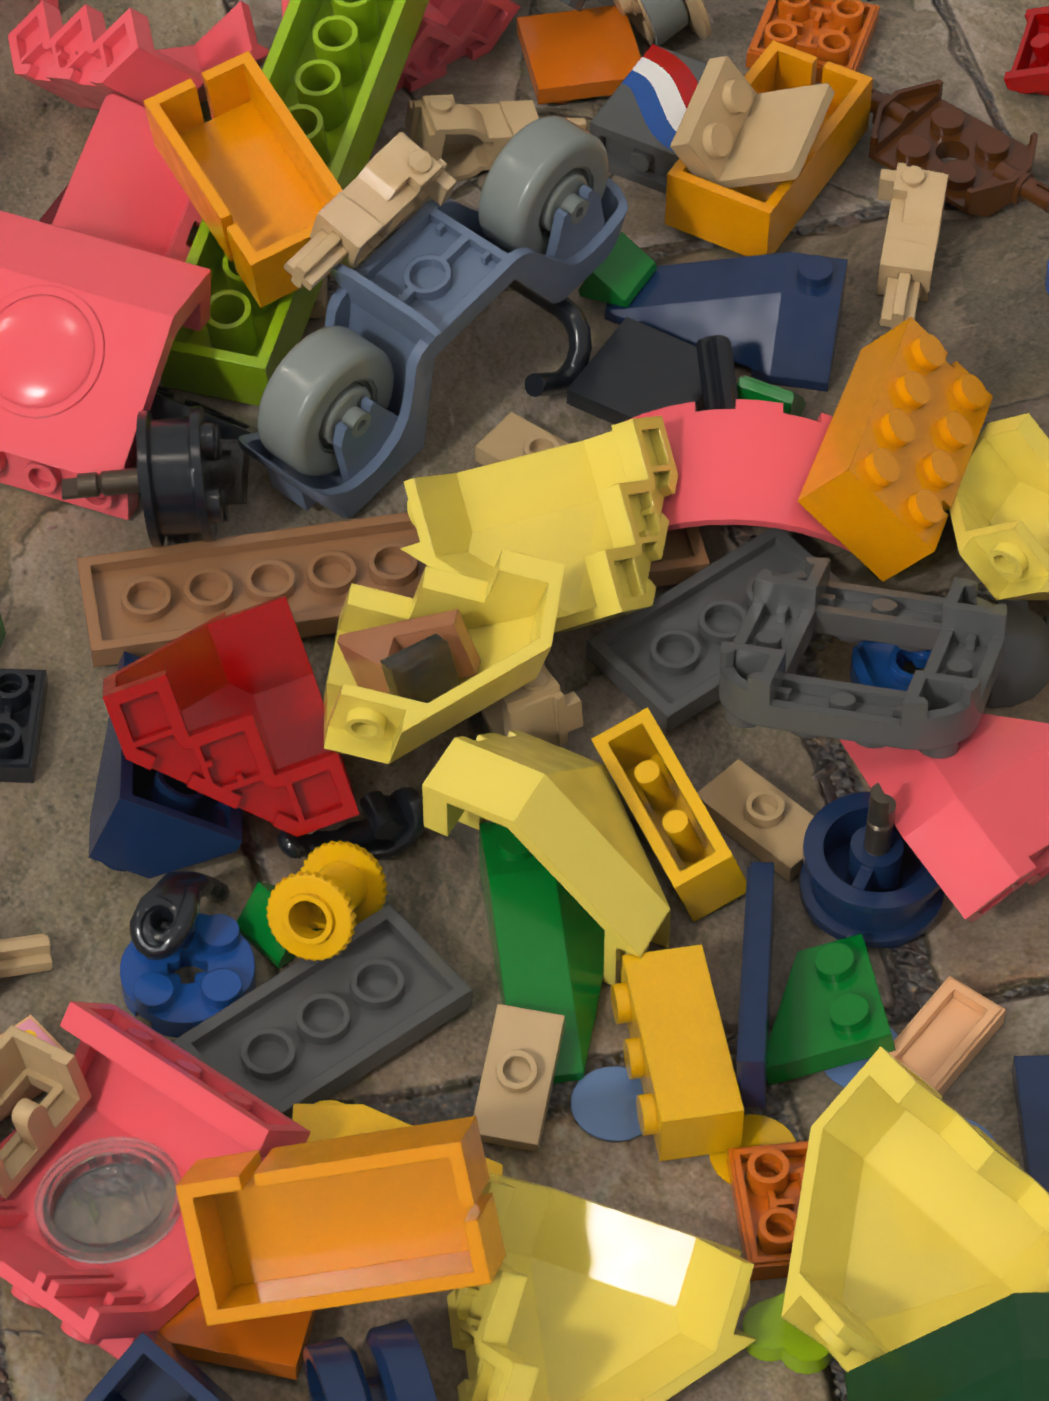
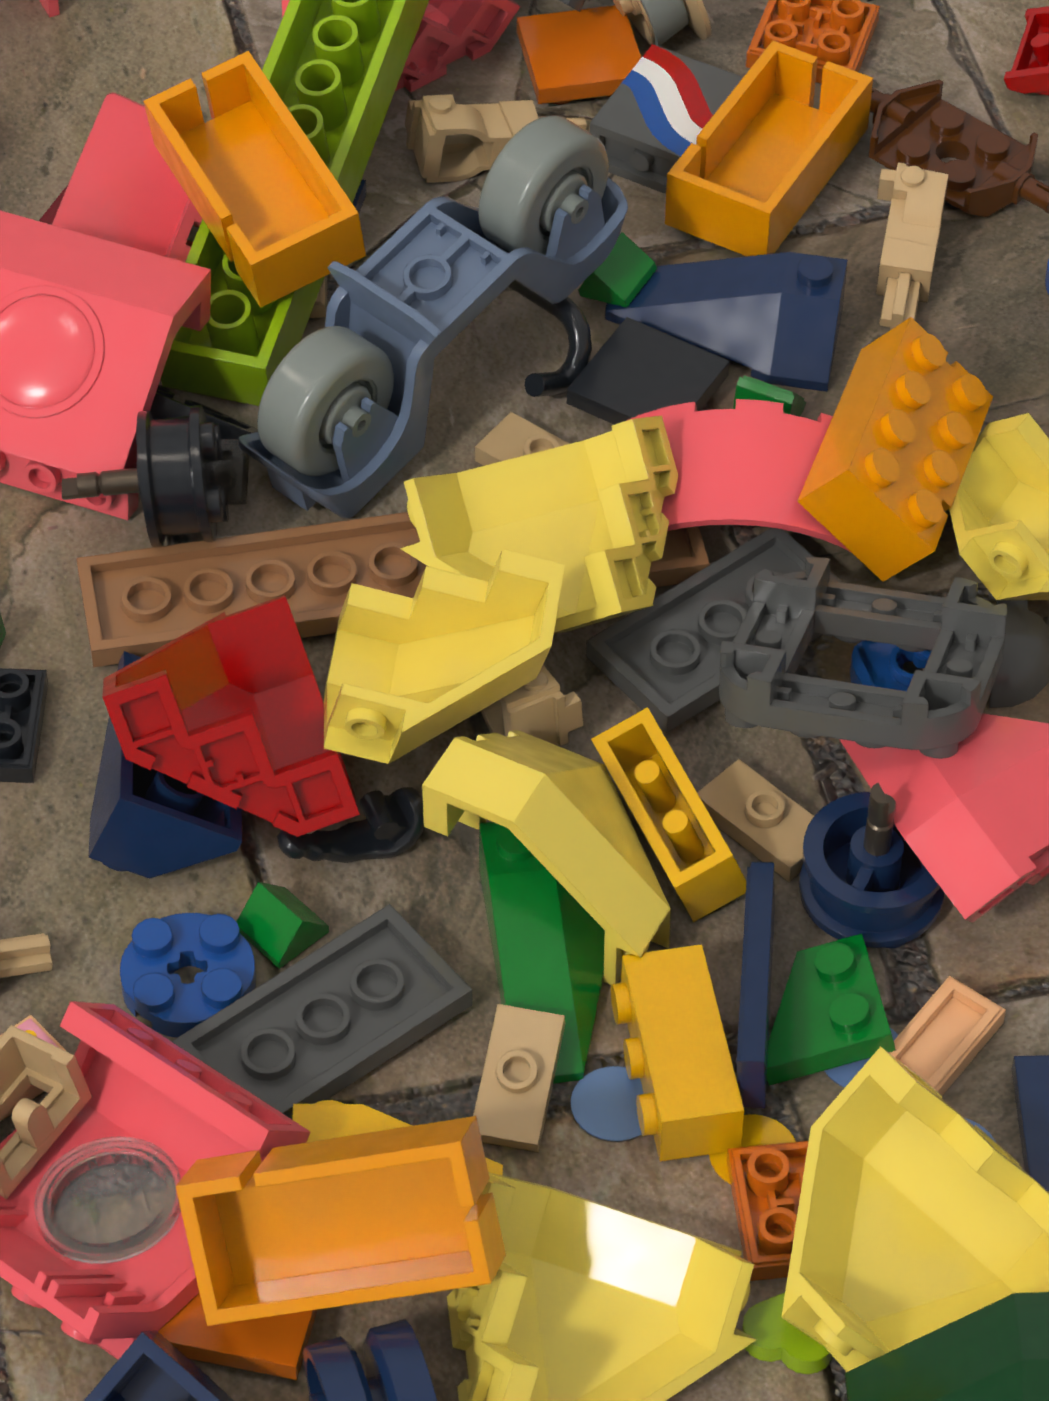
coral panel [8,0,270,110] -> none
black piece [130,871,230,960] -> none
yellow hose [266,840,388,961] -> none
tan piece [284,132,457,291] -> none
nougat slope [337,609,481,700] -> none
clear smoke plate [380,633,460,703] -> none
tan bracket [670,56,835,188] -> none
black axle [696,335,738,410] -> none

